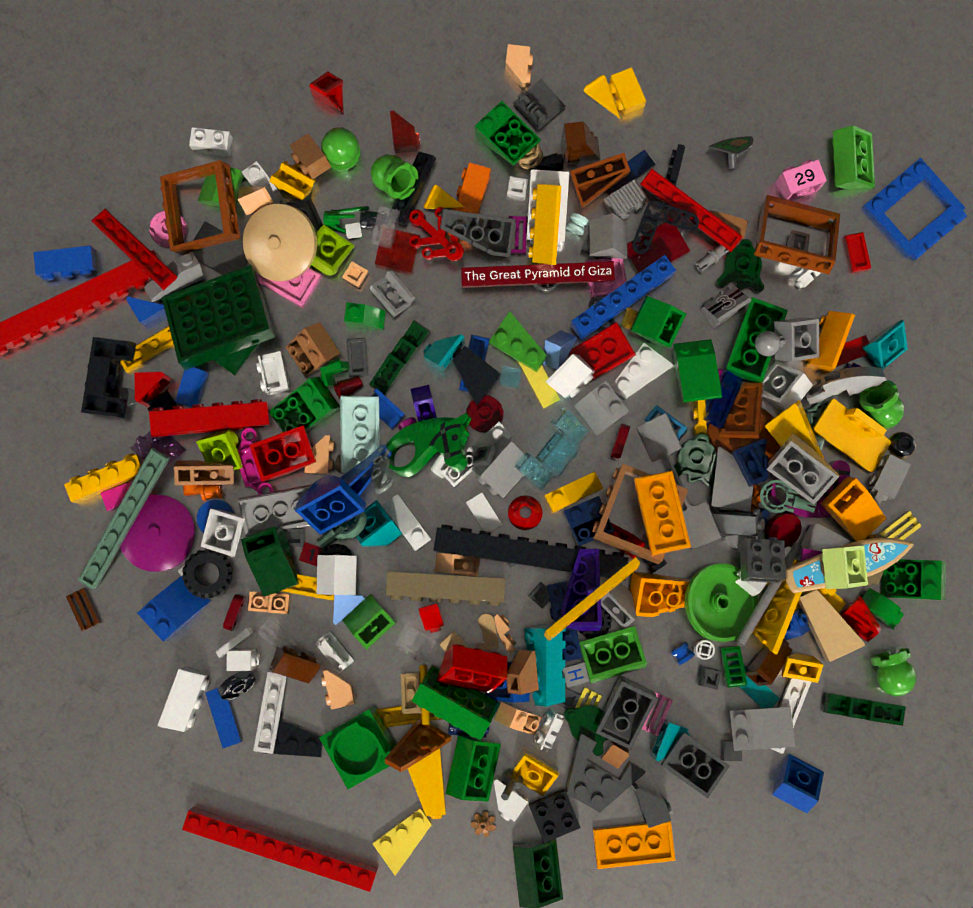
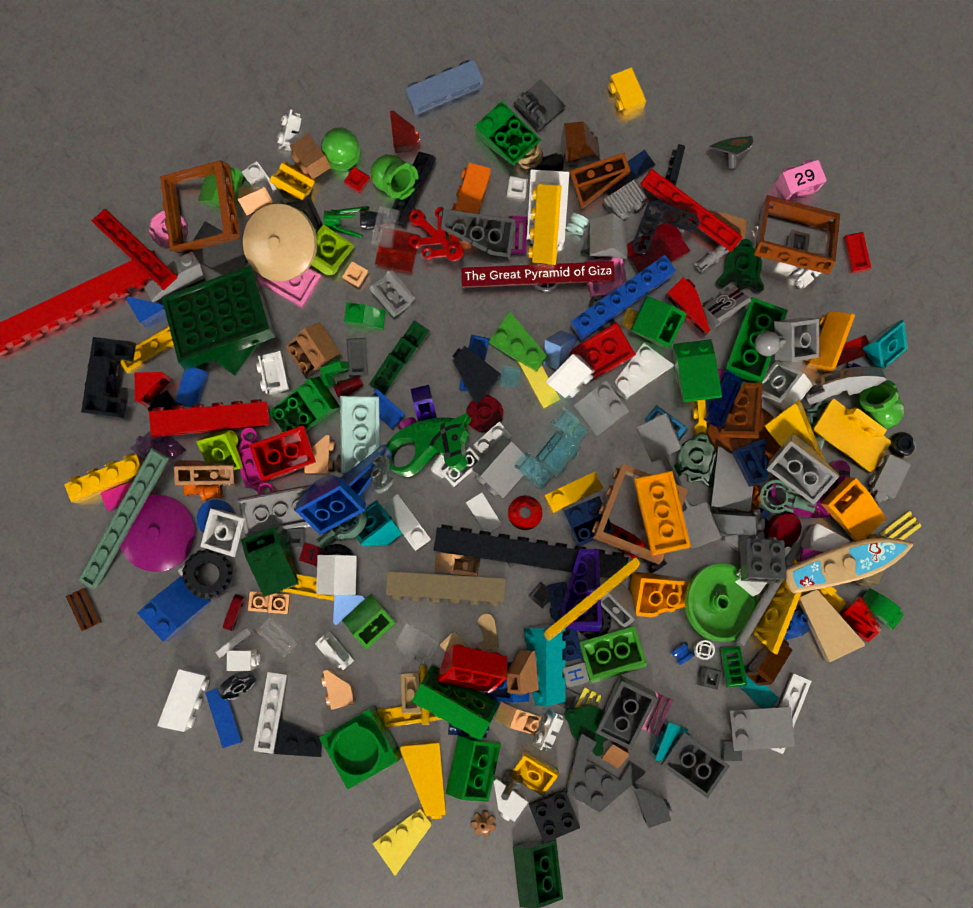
blue brick [33,245,98,281] -> none
red brick [182,807,378,892] -> none
white brick [189,127,233,157] -> none
reddish brown slope [269,645,321,684] -> none
red slope [309,71,344,115] -> none
white sticker [345,222,362,239] -> none
dark orange wing [385,719,452,772] -> none
red slope [418,603,444,633] -> none
teal slope [423,334,465,372] -> none
yellow sticker [424,184,465,209] -> none
dark grey tile [472,445,496,467] -> none
light nougat slope [494,614,516,654] -> none
light nougat slope [505,44,533,90] -> none
yellow sticker [583,75,620,119] -> none
light orange tile [593,821,676,869] -> none
dark red beam [610,423,630,460] -> none
blue slope [772,754,824,813] -> none
yellow slope [781,653,823,683] -> none
yellowish green slope [822,545,868,589] -> none
dark green slope [823,693,906,726] -> none
bright green slope [832,125,875,189] -> none
blue hinge [863,158,967,260] -> none
bright green tile [870,648,917,697] -> none
green slope [881,559,946,600] -> none
none -> white hinge [277,109,302,151]
none -> red tile [344,166,370,193]
none -> sand blue brick [405,60,483,115]
none -> red slope [665,277,710,337]

